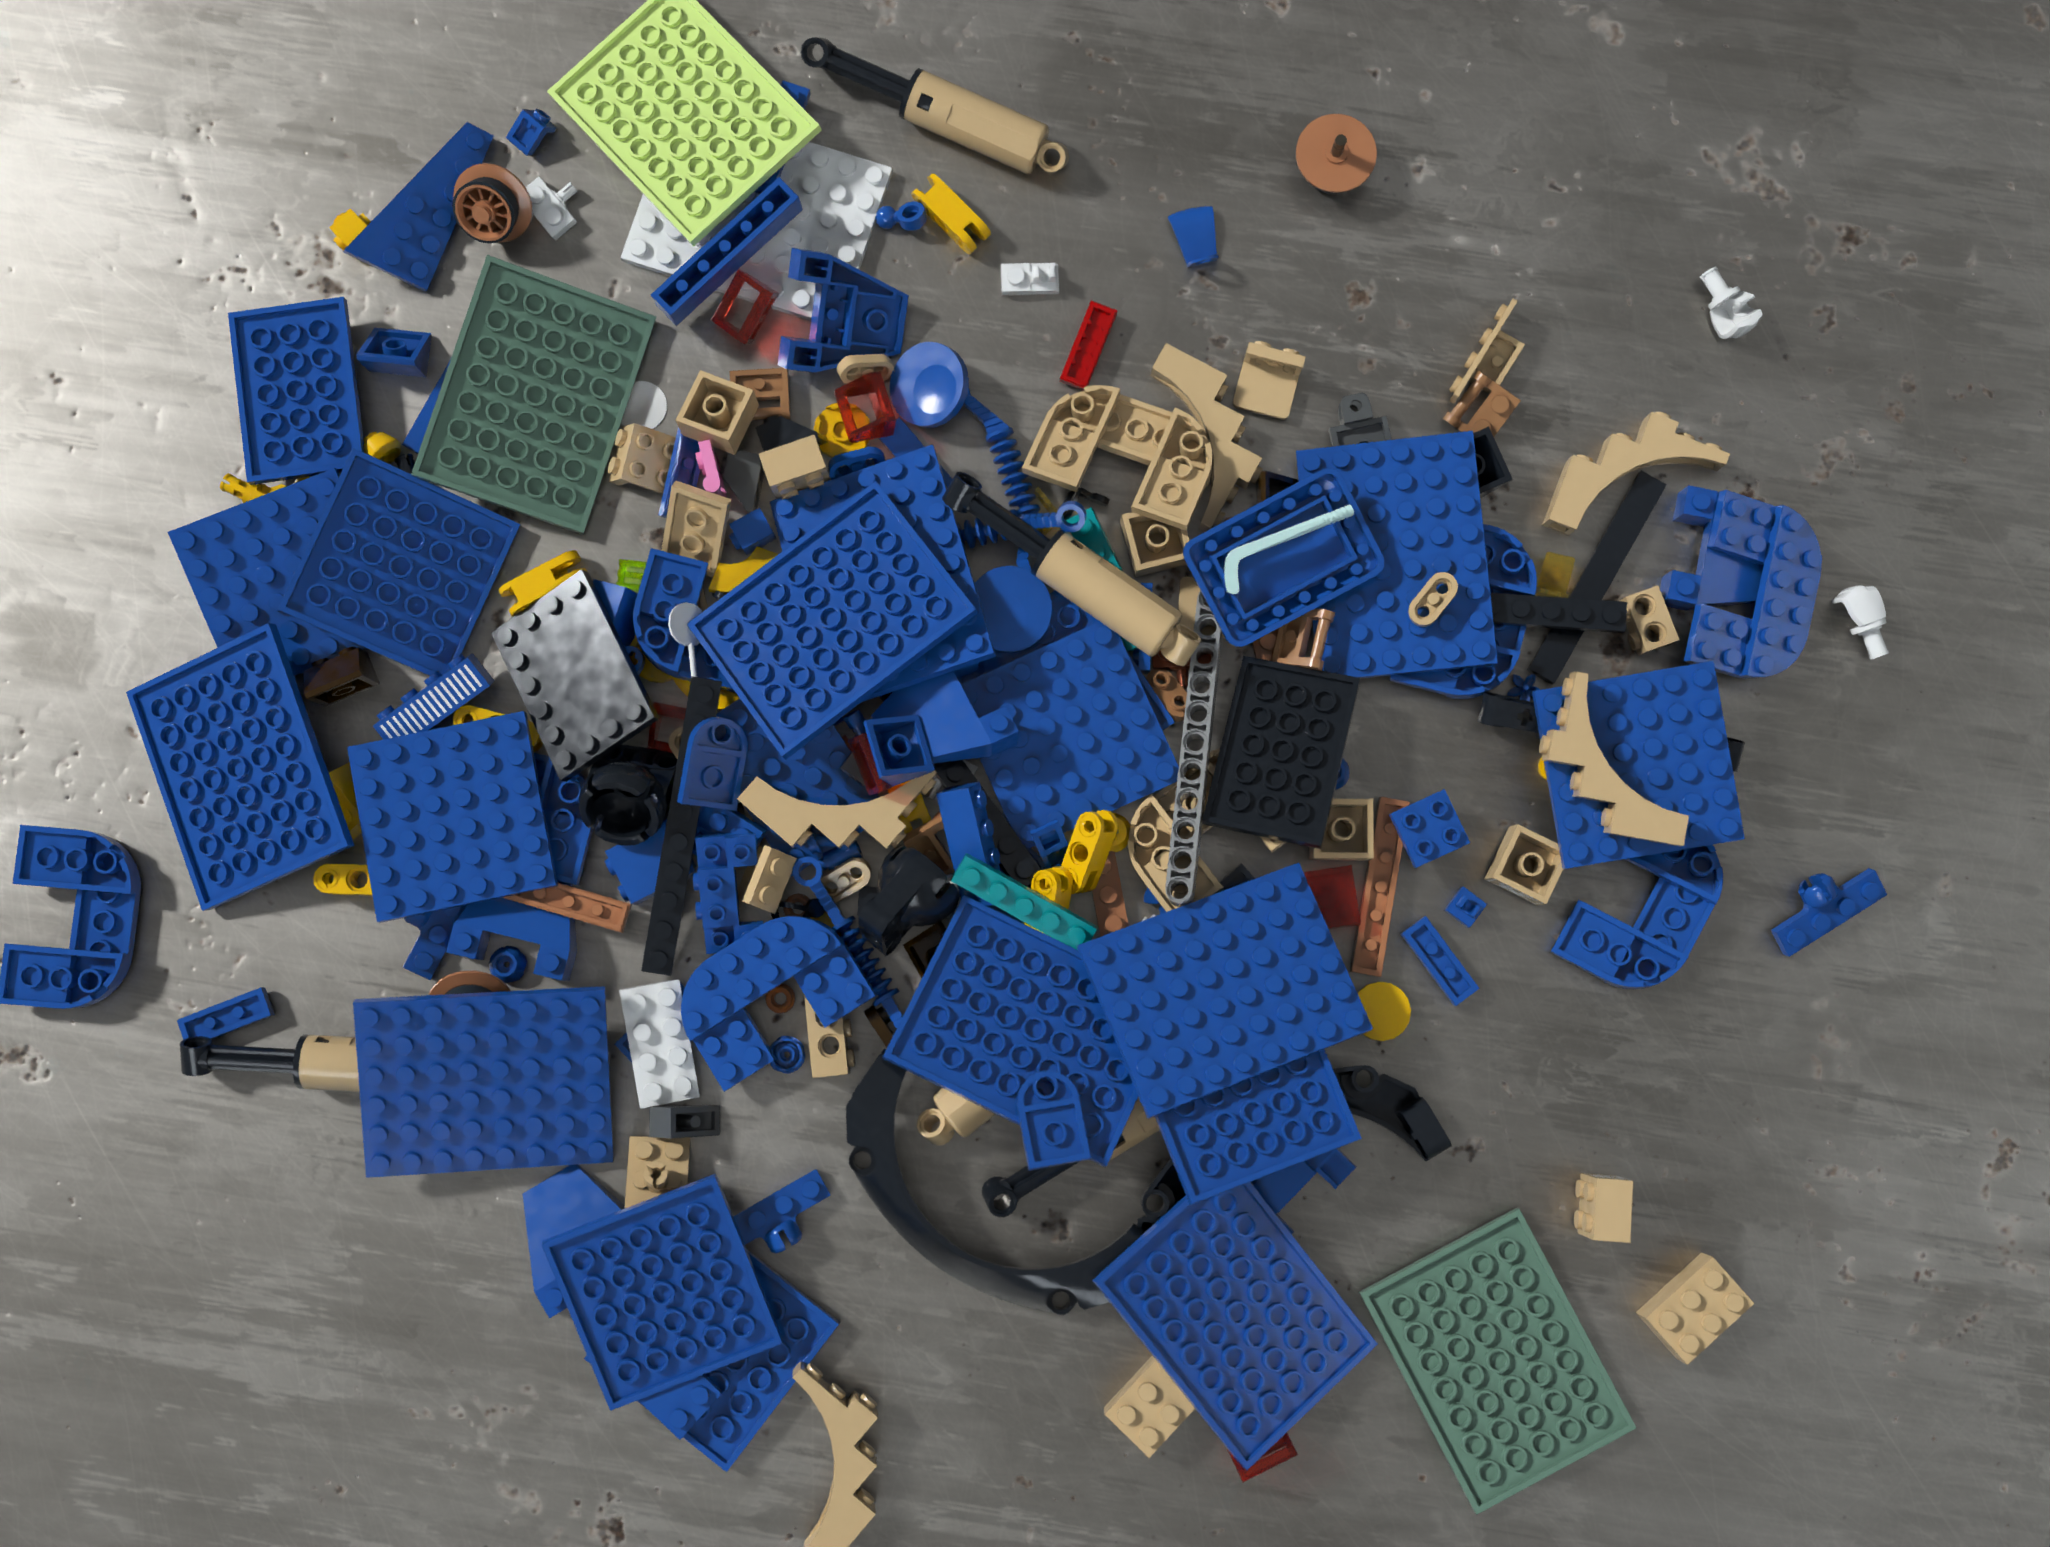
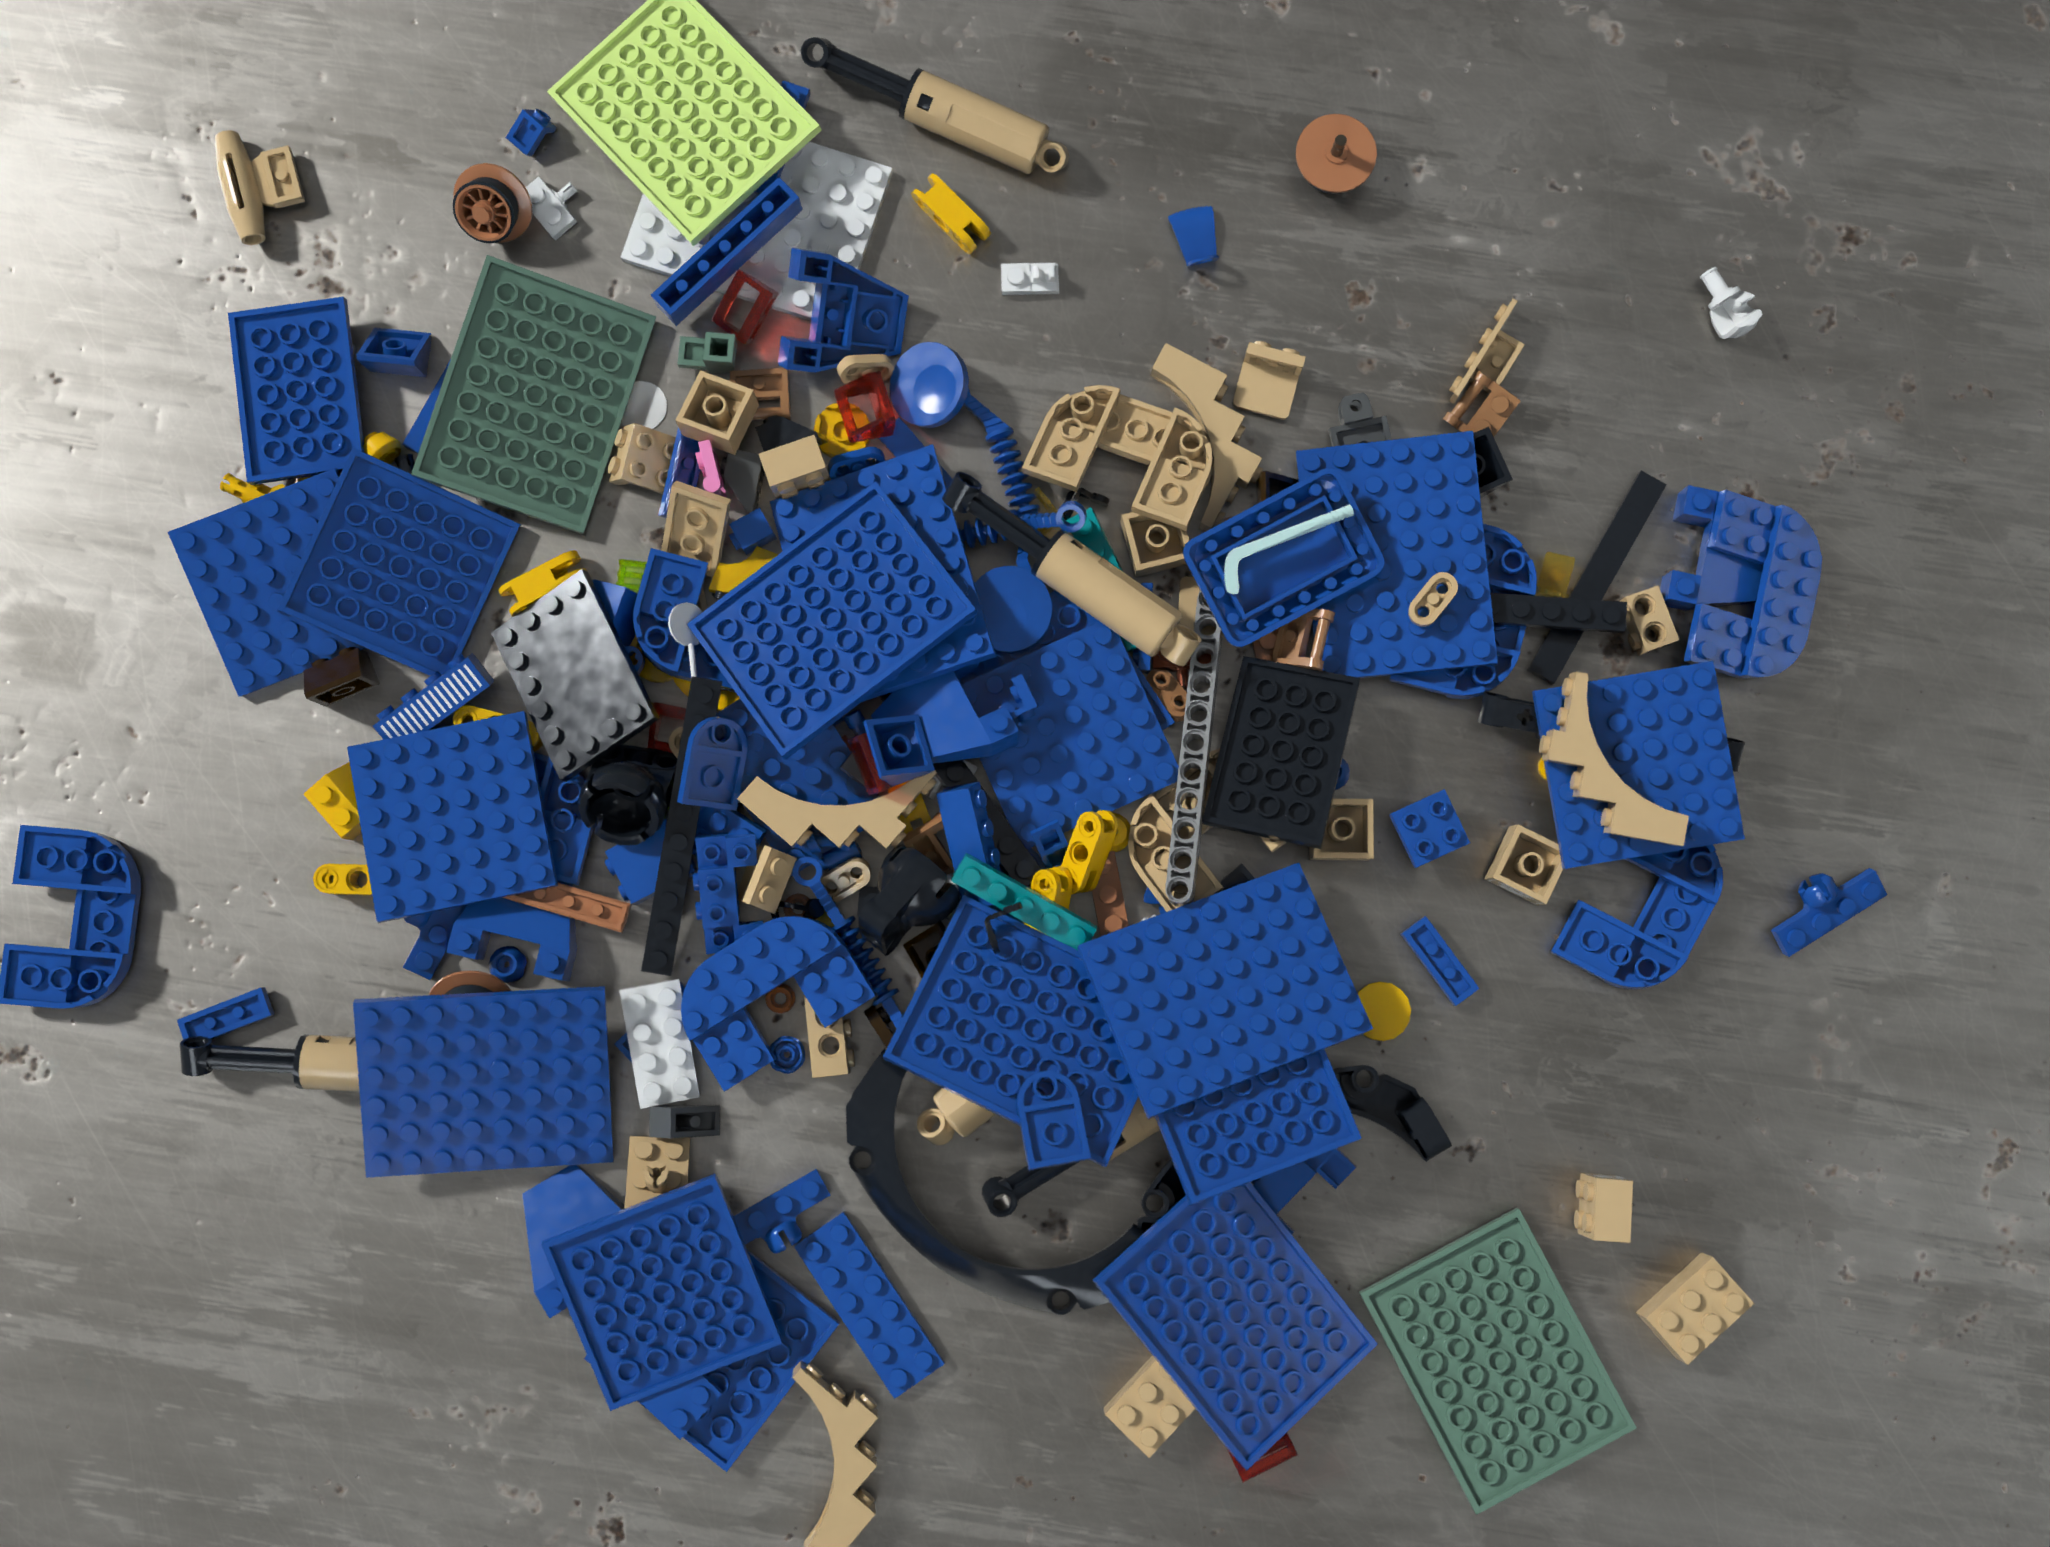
blue plate [126,623,354,911] -> none
yellow brick [329,208,371,251] -> none
blue wing [343,122,494,292] -> none
blue plate [875,201,927,231] -> none
red plate [1059,300,1118,391] -> none
clear red plate [1304,865,1361,930] -> none
nougat plate [1350,797,1410,977] -> none
blue tile [1444,886,1487,928] -> none
blue plant [1506,674,1540,701] -> none
tan arch [1542,412,1730,535] -> none
white piece [1832,585,1889,660] -> none
none -> tan plate [215,130,305,245]
none -> sand green brick [677,332,737,374]
none -> blue plate [794,1211,945,1399]
none -> black piece [984,902,1023,954]
none -> blue bracket [1009,674,1039,722]

